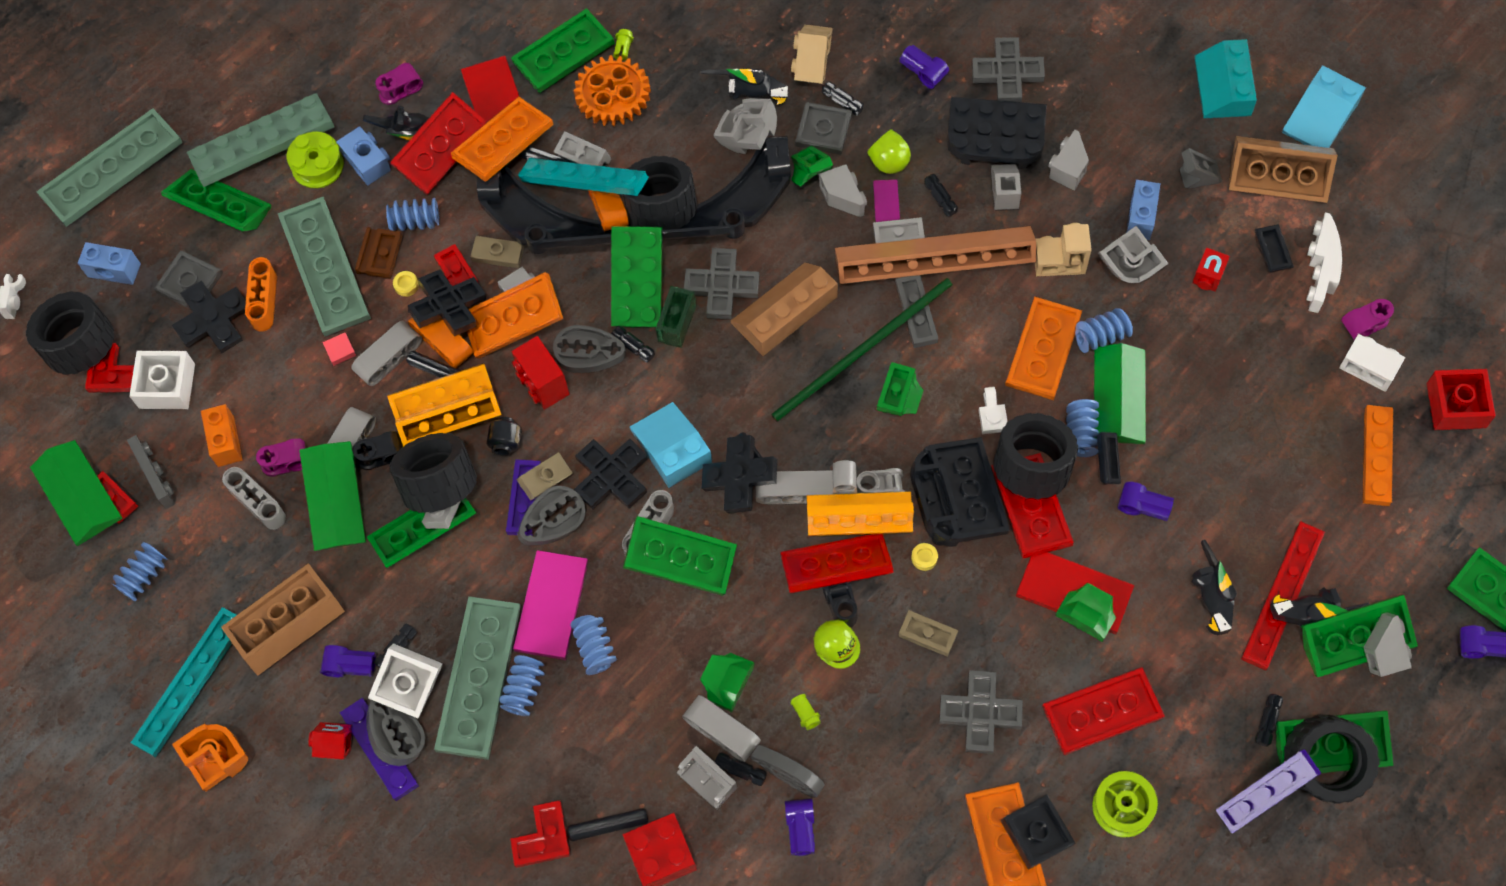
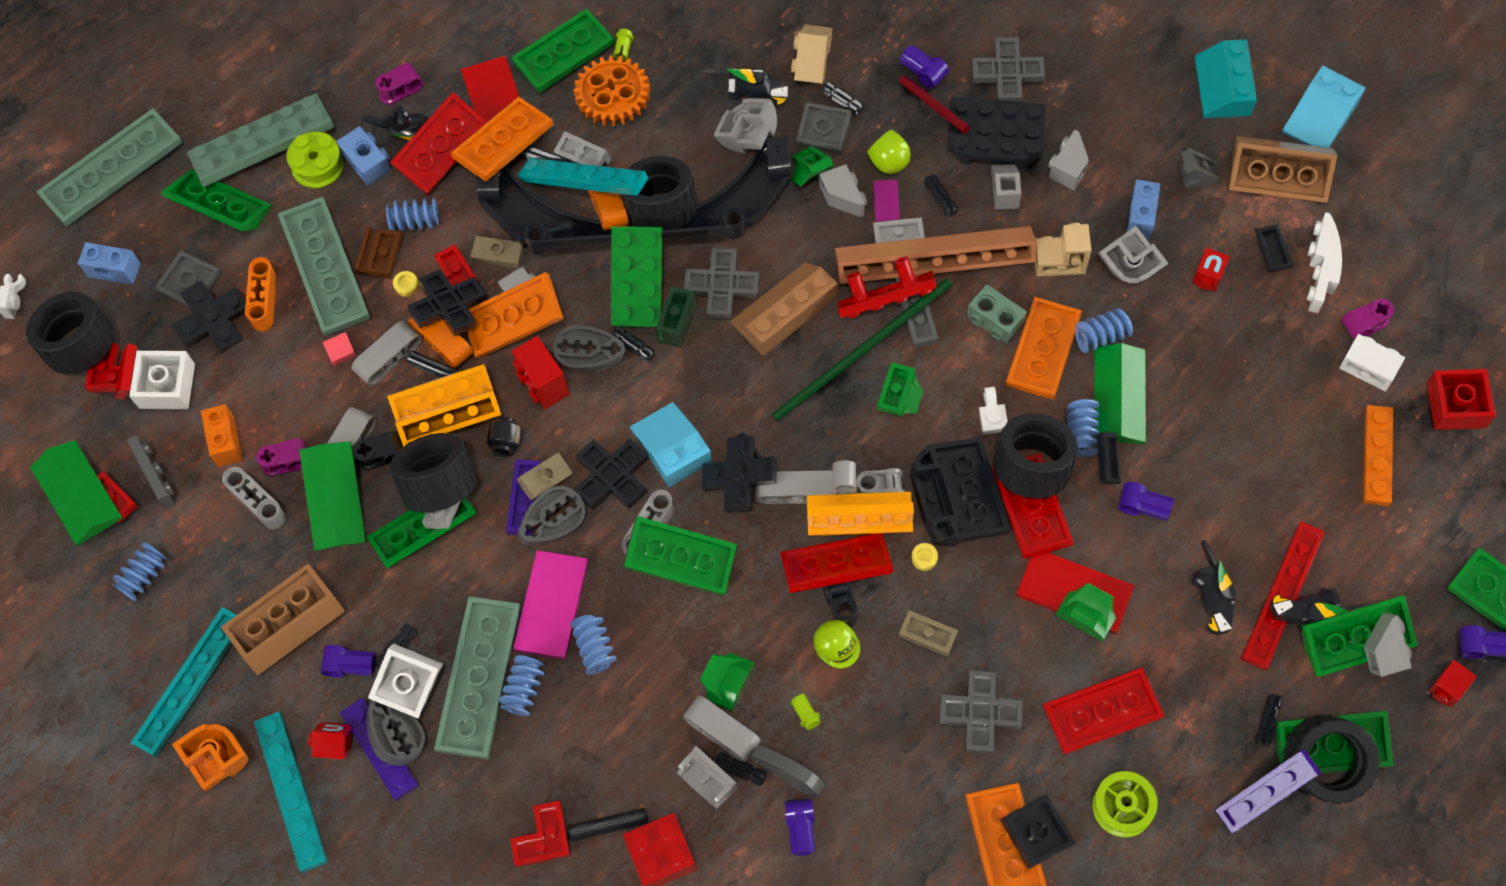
none -> red tile [114,344,137,400]
none -> teal plate [254,712,328,873]
none -> red plate [838,256,937,318]
none -> dark red bar [899,75,970,134]
none -> sand green brick [967,284,1027,344]
none -> red brick [1428,660,1477,708]

